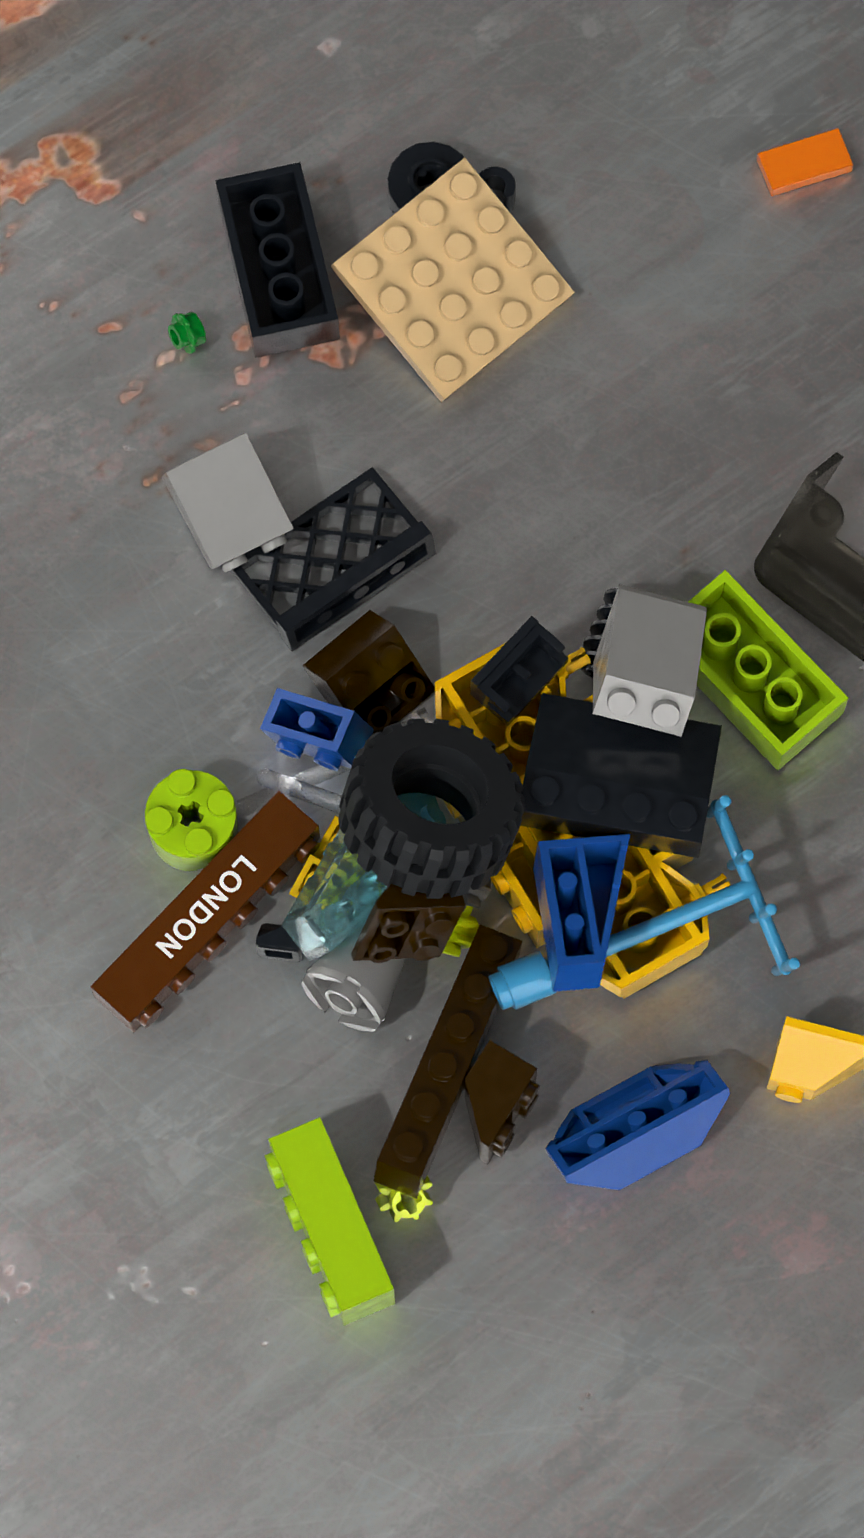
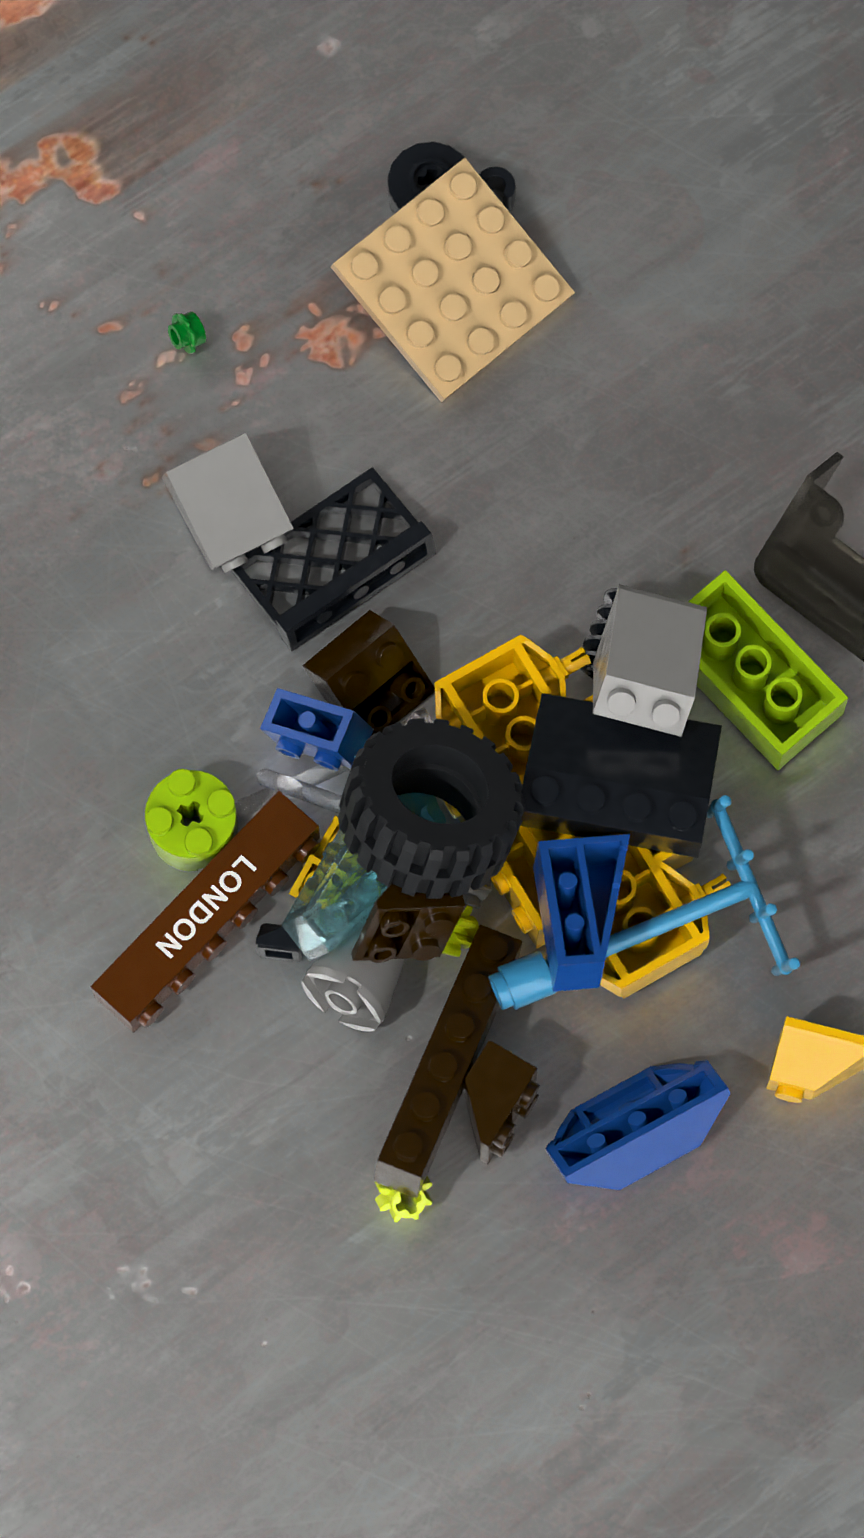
black brick [215,162,340,358] -> none
lime brick [264,1117,395,1326] -> none
black hinge [470,616,569,726] -> none
orange tile [757,128,853,197] -> none

